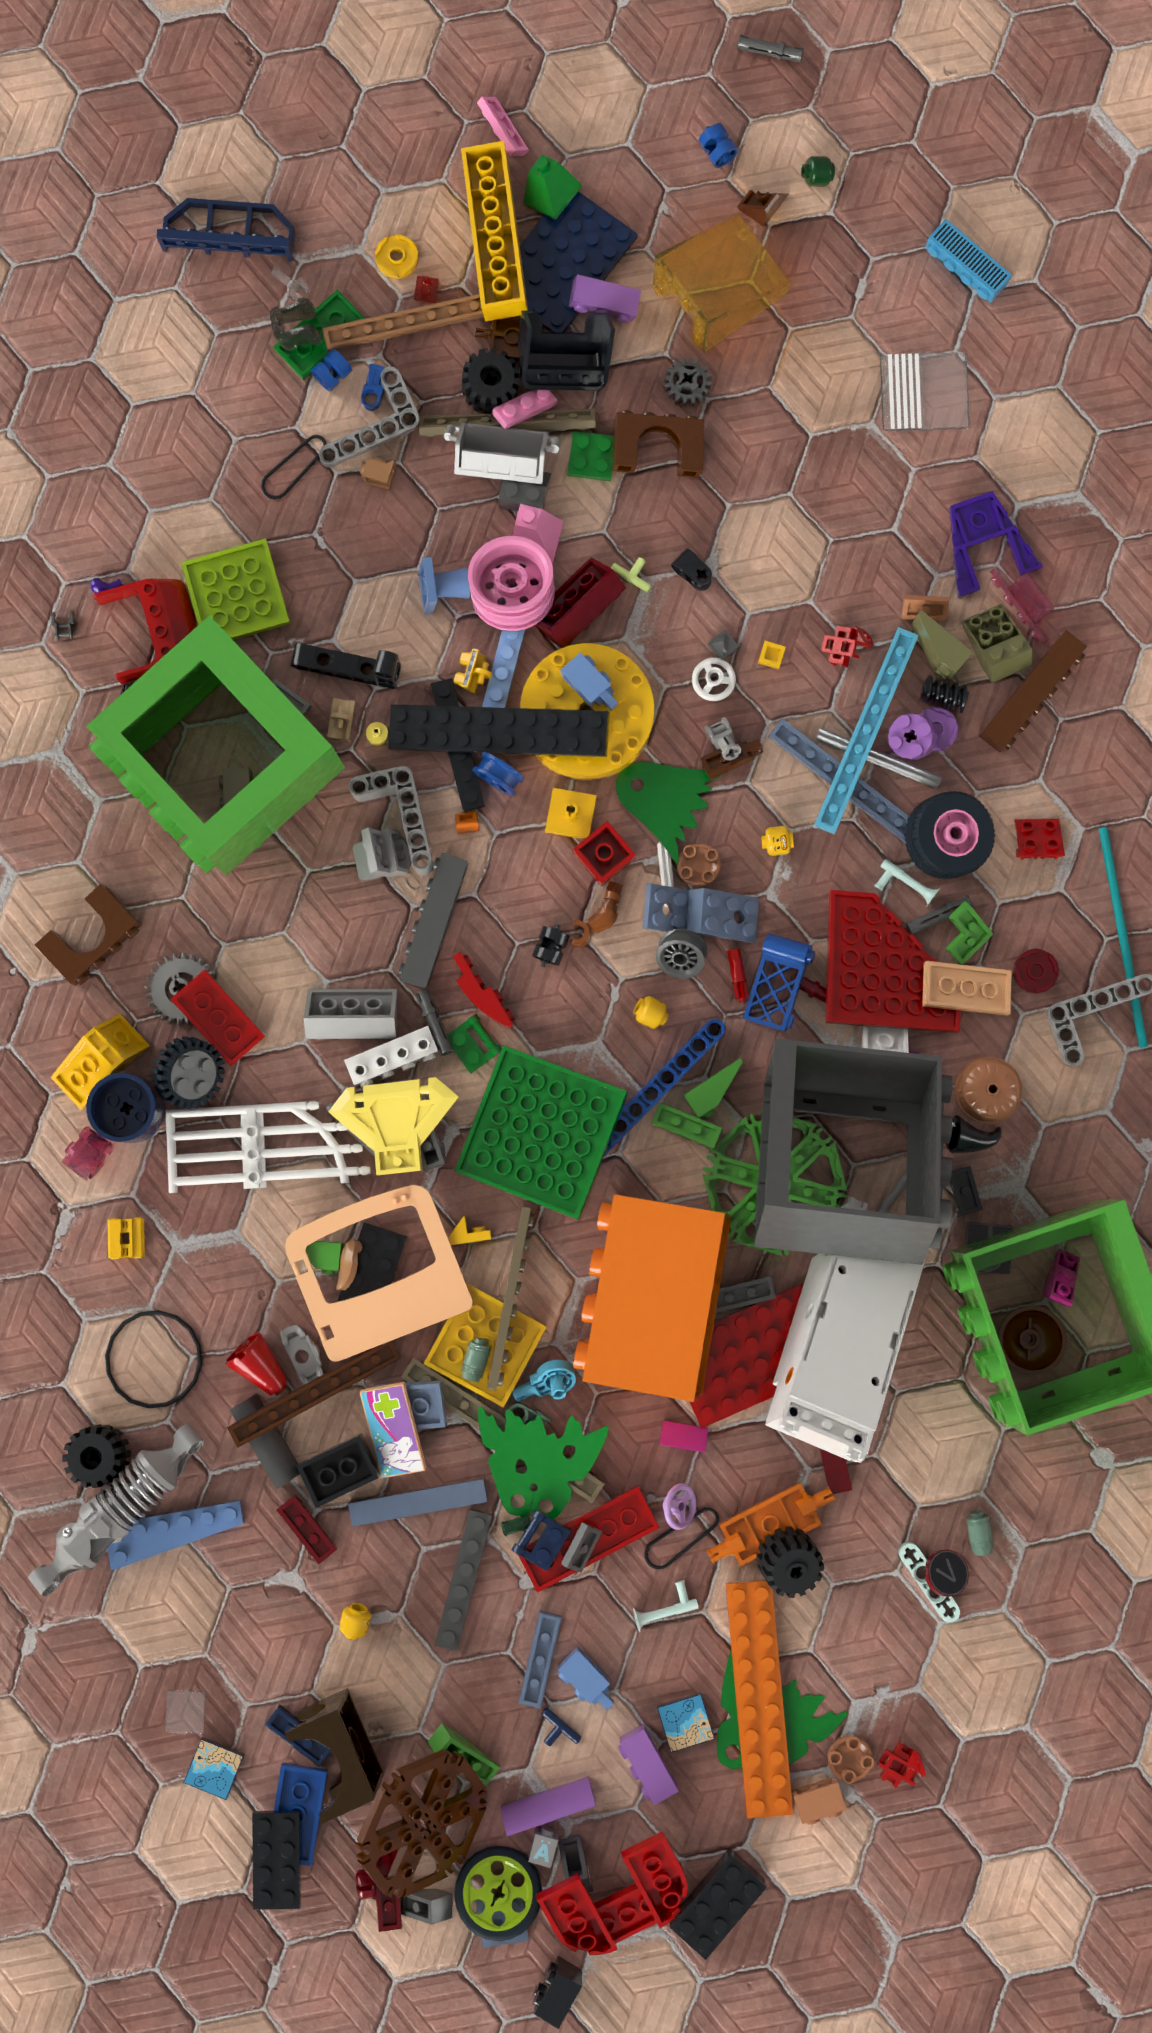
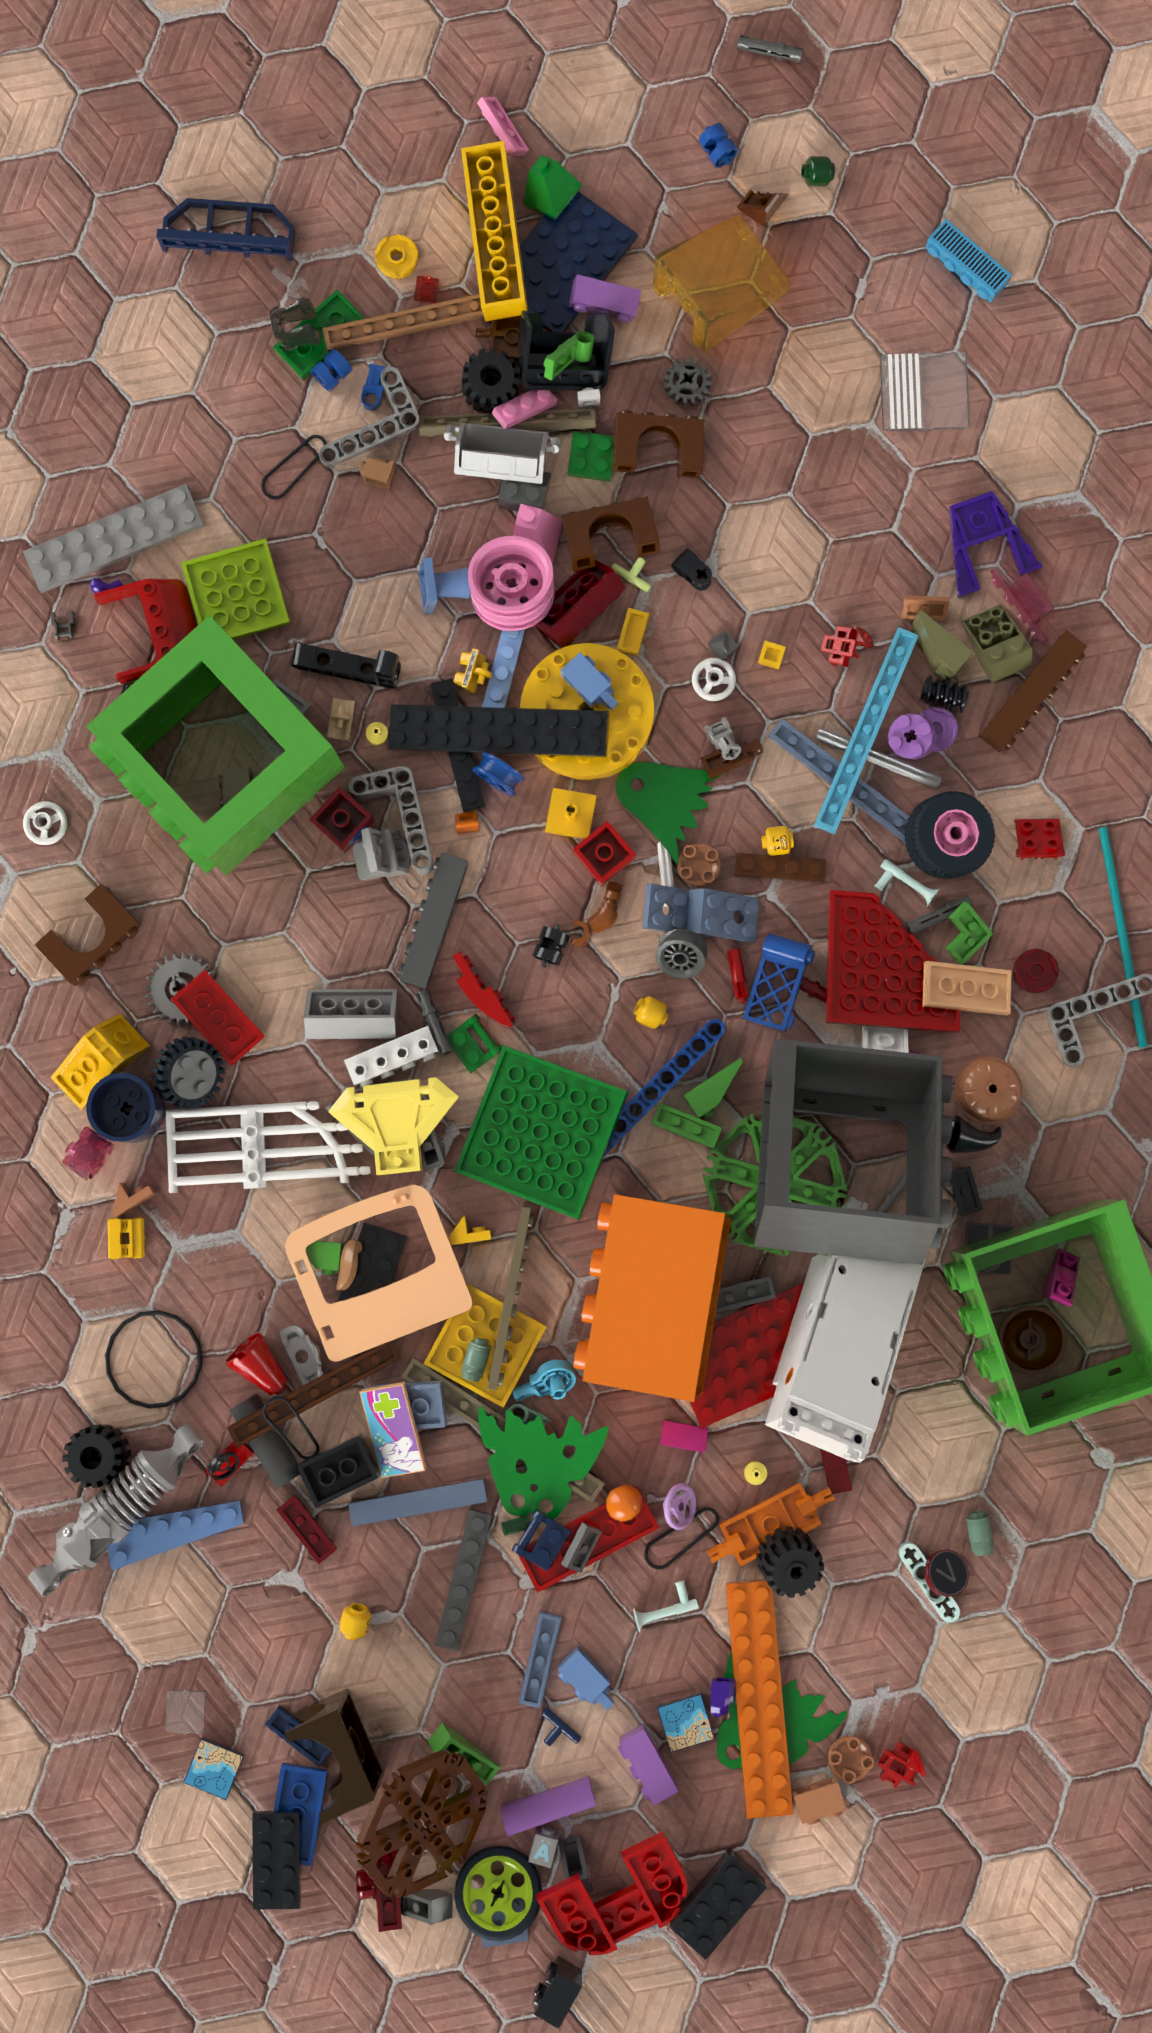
none -> light grey plate [23,484,204,593]
none -> white piece [23,801,67,845]
none -> nougat slope [112,1183,157,1218]
none -> piece [205,1441,255,1487]
none -> black piece [262,1396,319,1460]
none -> dark red brick [309,787,375,853]
none -> bright green plate [544,331,595,380]
none -> reddish brown arch [561,496,660,571]
none -> white plate [577,388,600,408]
none -> orange hair [606,1484,643,1521]
none -> yellow tile [617,608,649,657]
none -> dark purple rock [711,1677,735,1717]
none -> reddish brown plate [735,853,826,882]
none -> light yellow tile [744,1461,767,1485]

